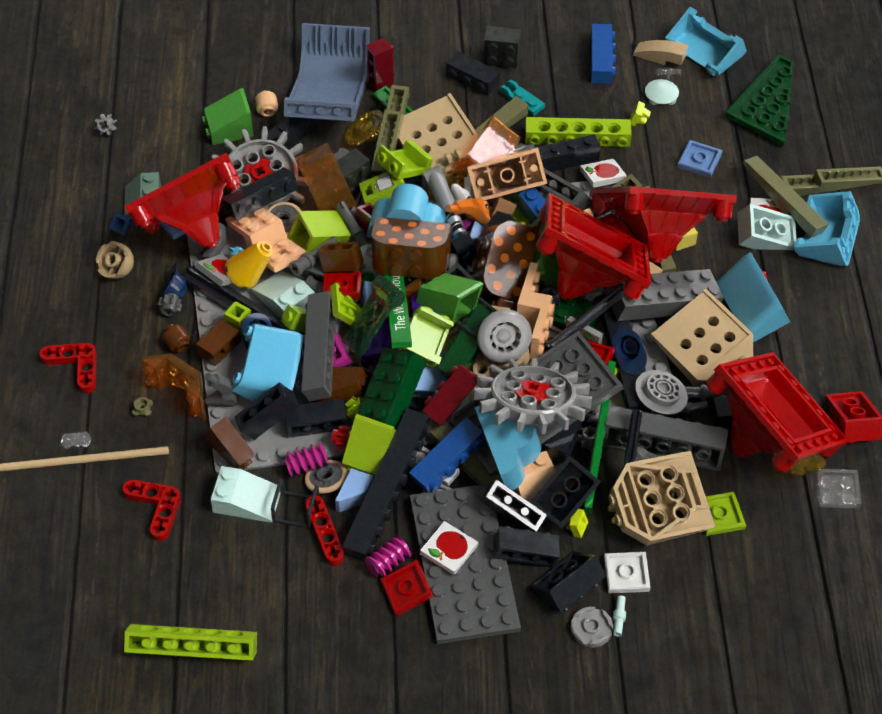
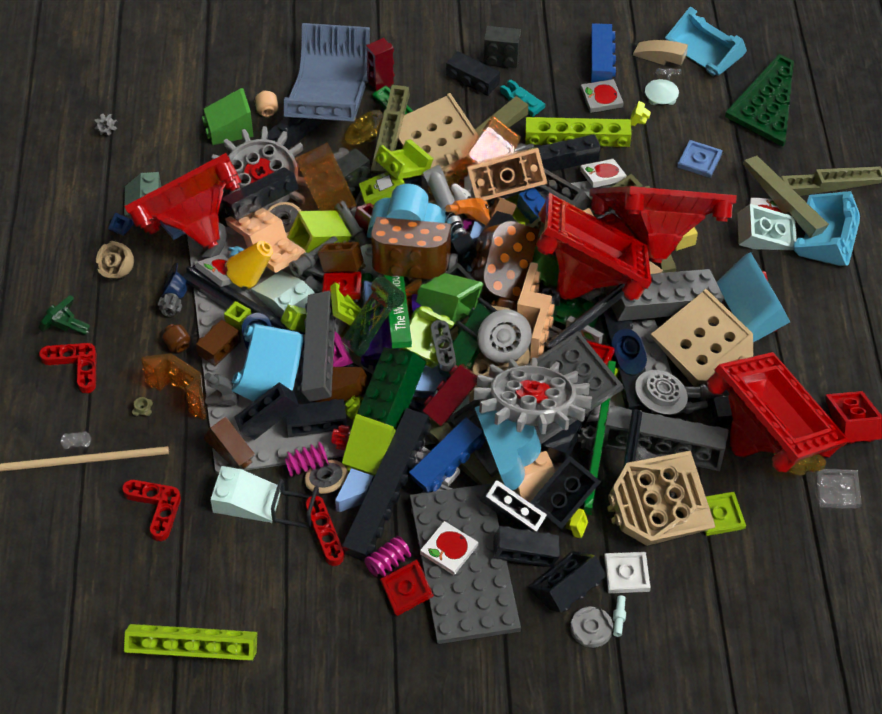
none -> dark green piece [39,295,90,335]
none -> dark grey beam [431,320,456,371]
none -> tile [581,79,624,113]

